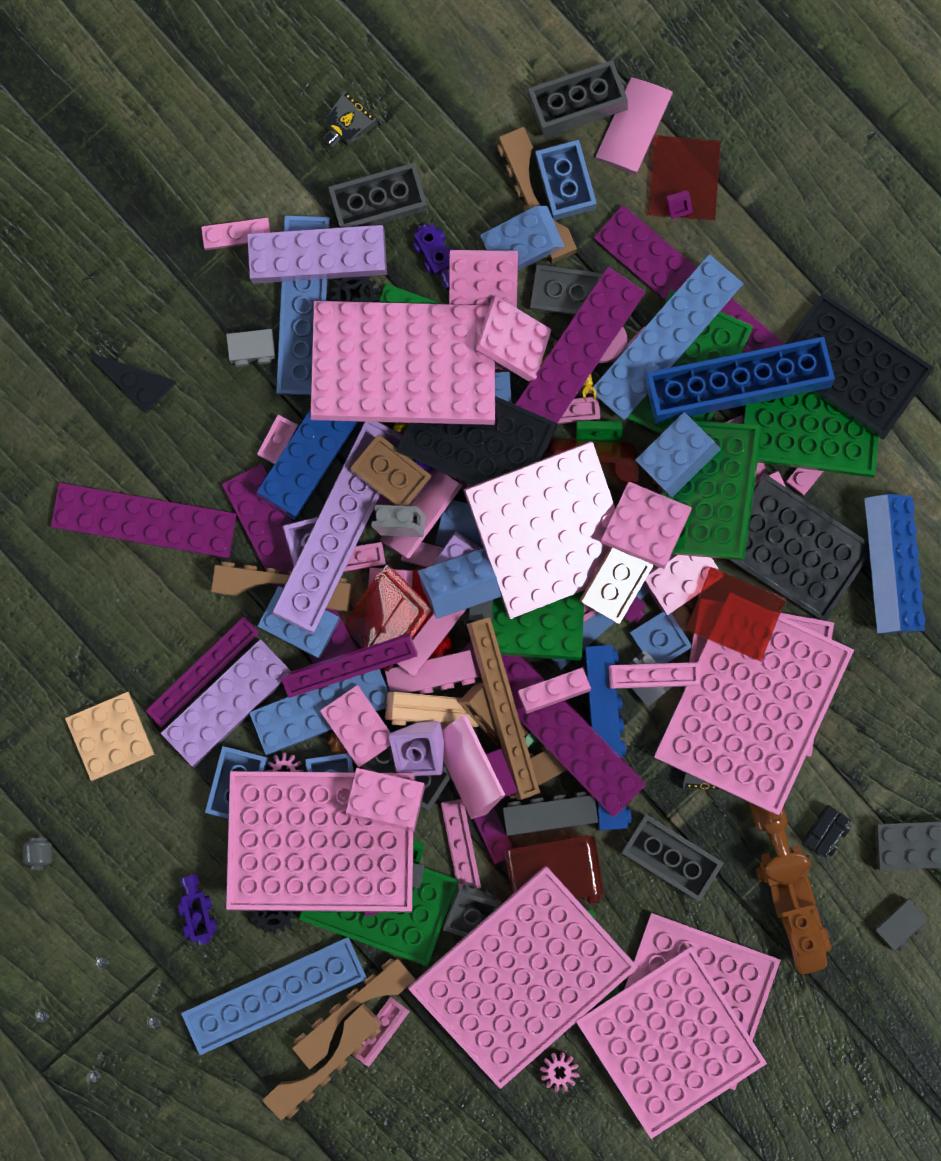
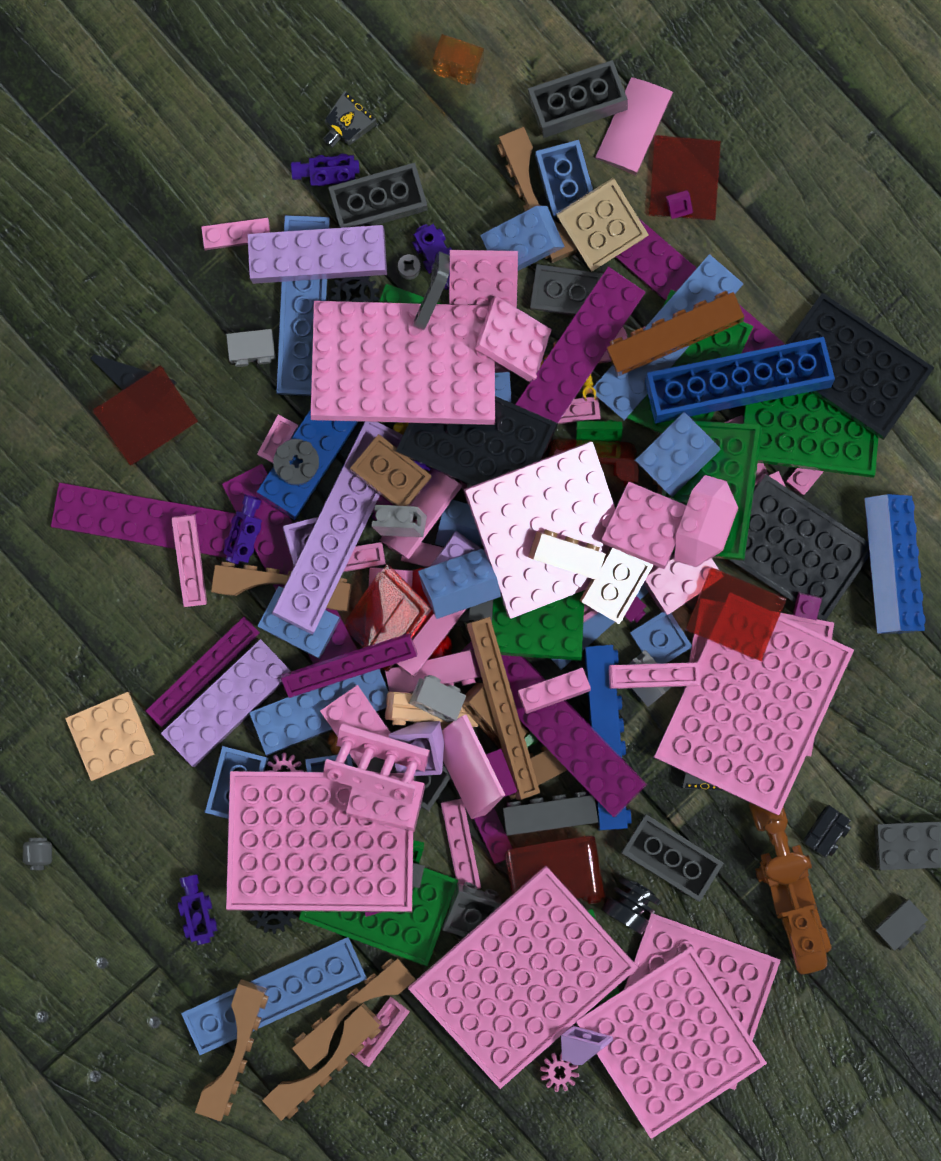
none -> clear red piece [93,365,198,466]
none -> bright pink plate [172,514,207,607]
none -> medium nougat arch [195,979,269,1122]
none -> dark purple brick [223,494,262,564]
none -> dark grey plate [273,439,319,486]
none -> dark purple brick [291,153,359,186]
none -> bright pink fence [323,724,430,804]
none -> light grey wheel [398,254,420,280]
none -> light grey brick [409,675,466,723]
none -> dark grey beam [413,251,450,330]
none -> clear orange brick [433,34,484,85]
none -> brick [528,529,605,580]
none -> tan plate [556,178,649,271]
none -> lavender slope [561,1026,613,1065]
none -> black wheel [601,877,662,935]
none -> dark orange brick [607,291,744,377]
none -> bright pink wedge [674,475,738,568]
none -> magenta plate [793,592,822,620]

